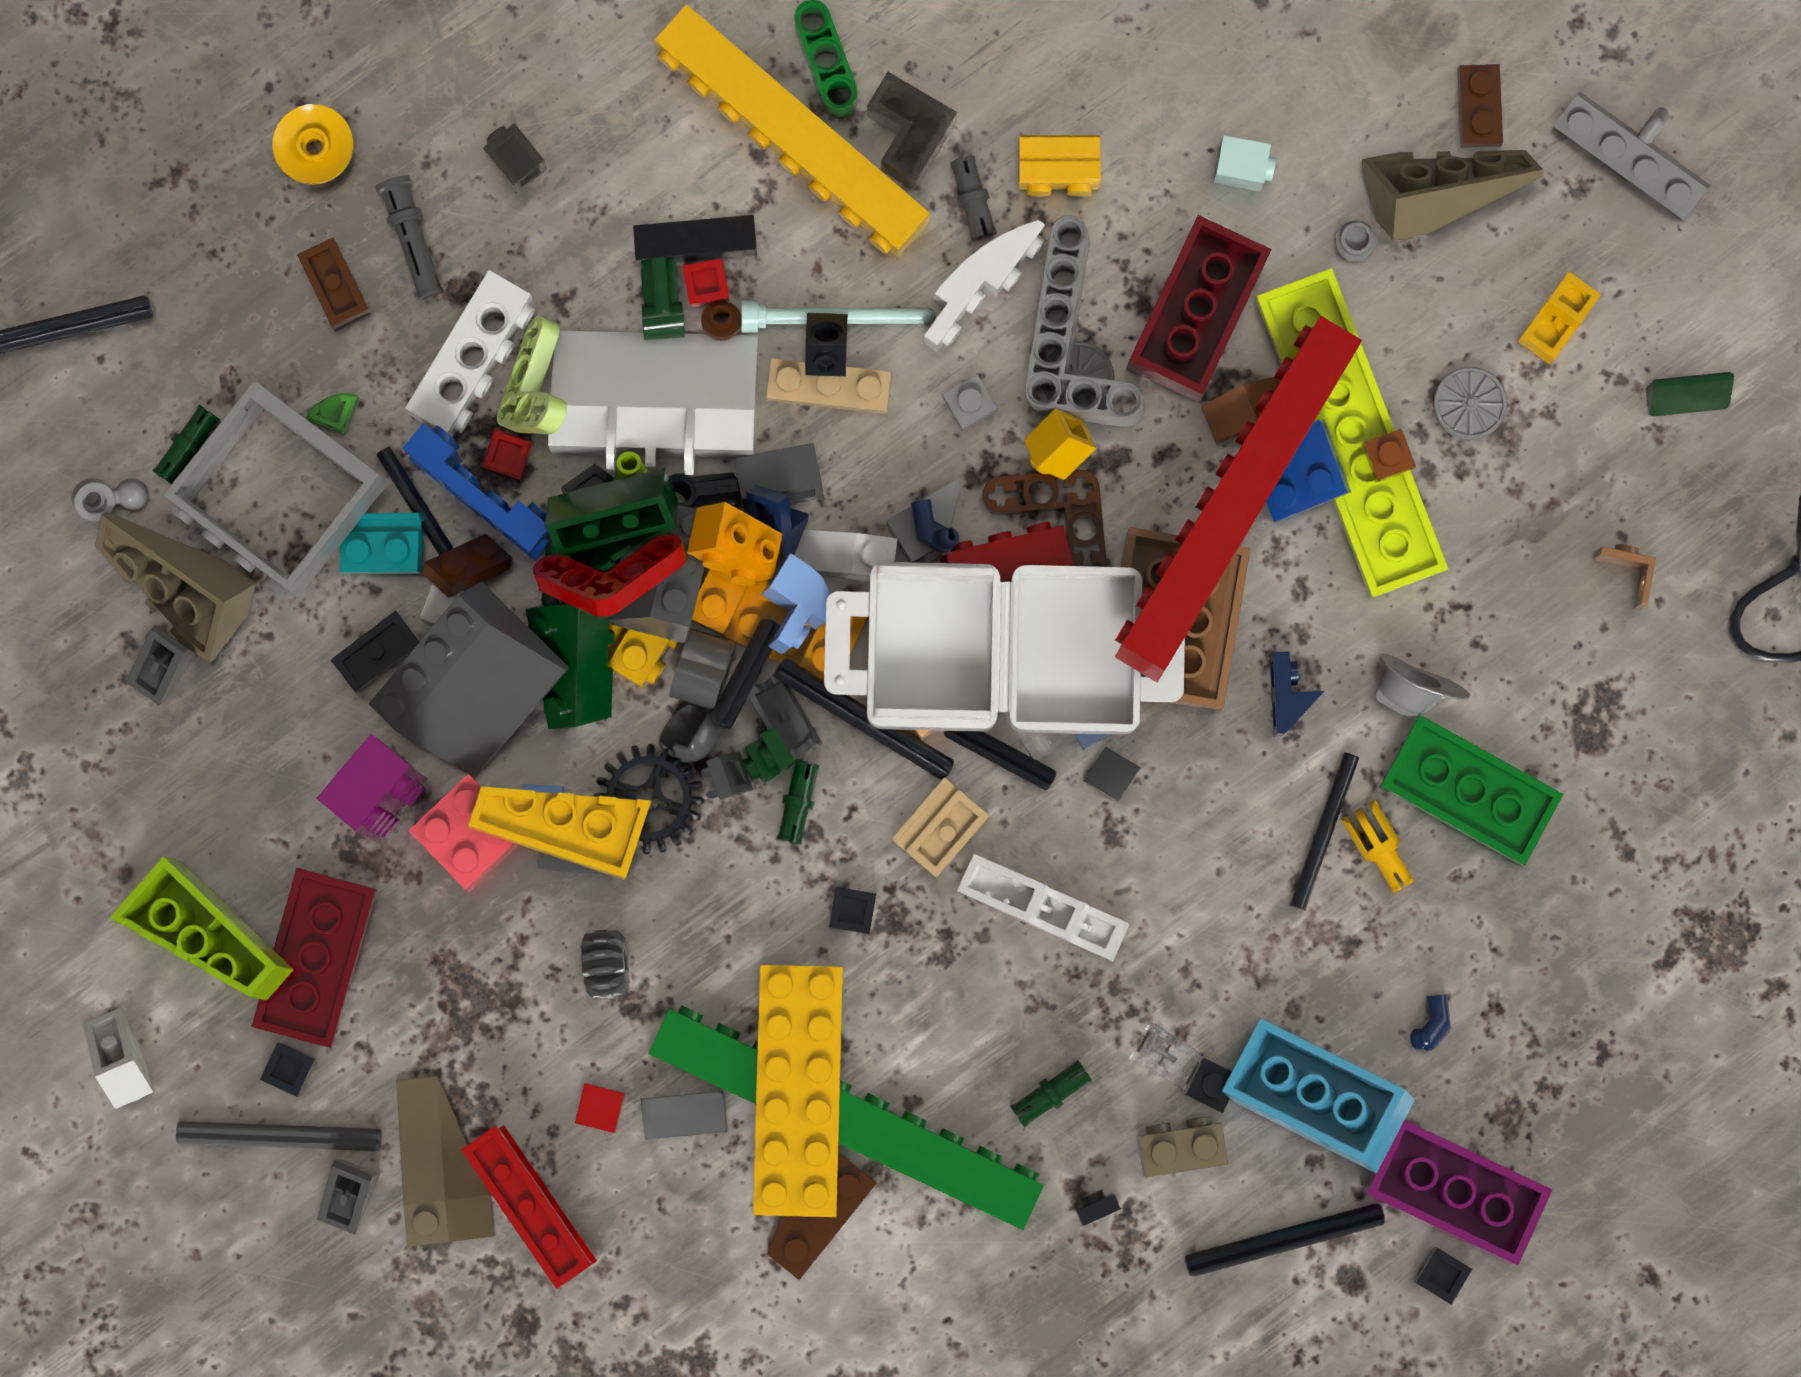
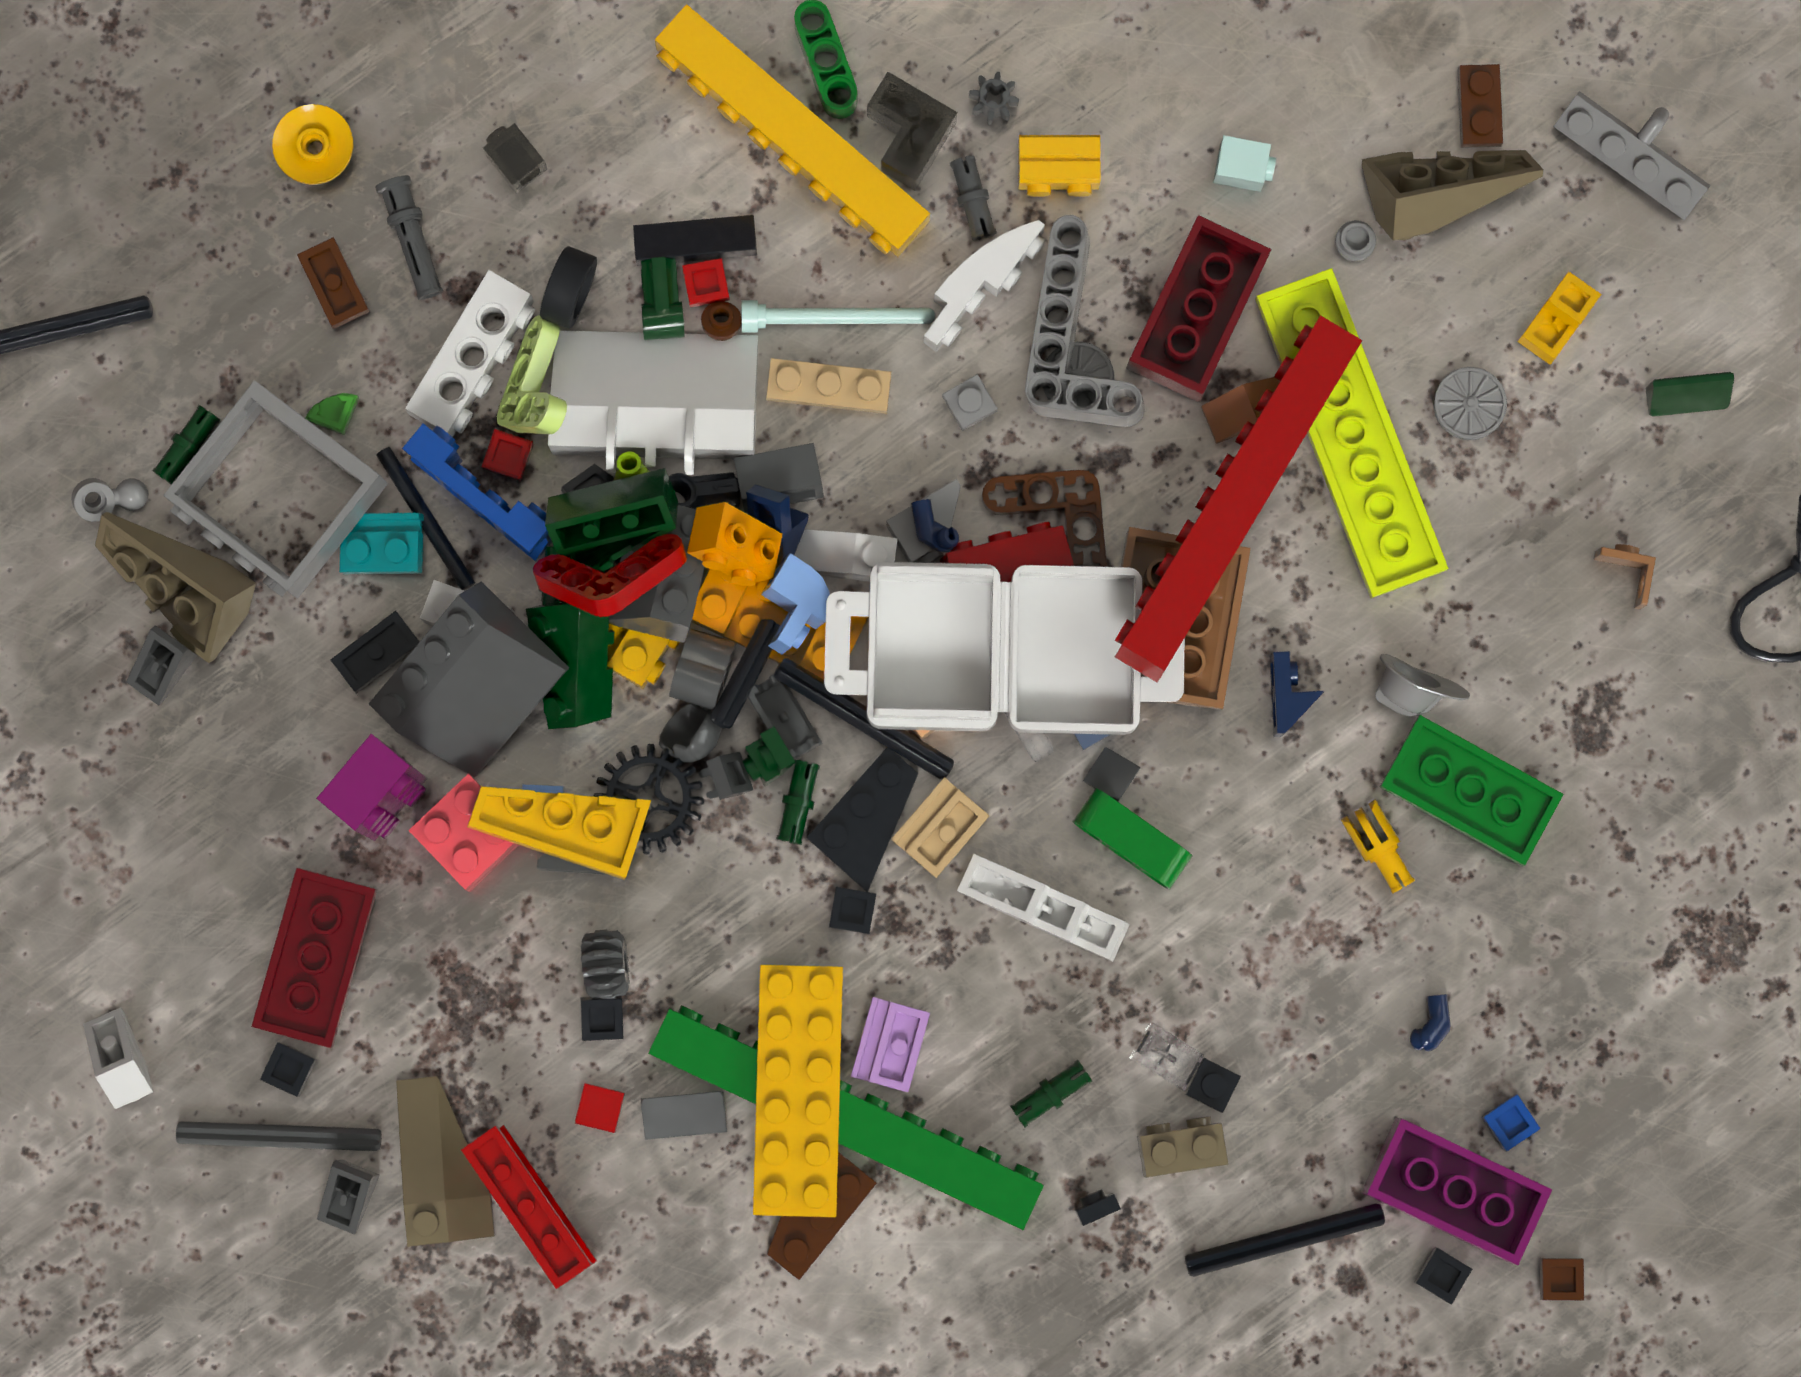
lime wedge [109,856,294,1000] -> none
reddish brown plate [422,534,512,598] -> none
black brick [805,313,848,377] -> none
black axle [944,731,1057,790] -> none
yellow brick [1024,408,1097,480] -> none
medium azure brick [1222,1018,1415,1174] -> none
blue wing [1266,419,1352,522] -> none
black bar [1290,752,1359,911] -> none
dark orange plate [1362,429,1416,483] -> none
none -> black tyre [540,246,597,329]
none -> black plate [580,996,623,1041]
none -> black wing [807,747,919,892]
none -> lavender plate [851,997,930,1092]
none -> dark grey gear [969,72,1019,125]
none -> green beam [1072,788,1193,890]
none -> blue plate [1481,1094,1541,1152]
none -> reddish brown plate [1540,1258,1584,1301]

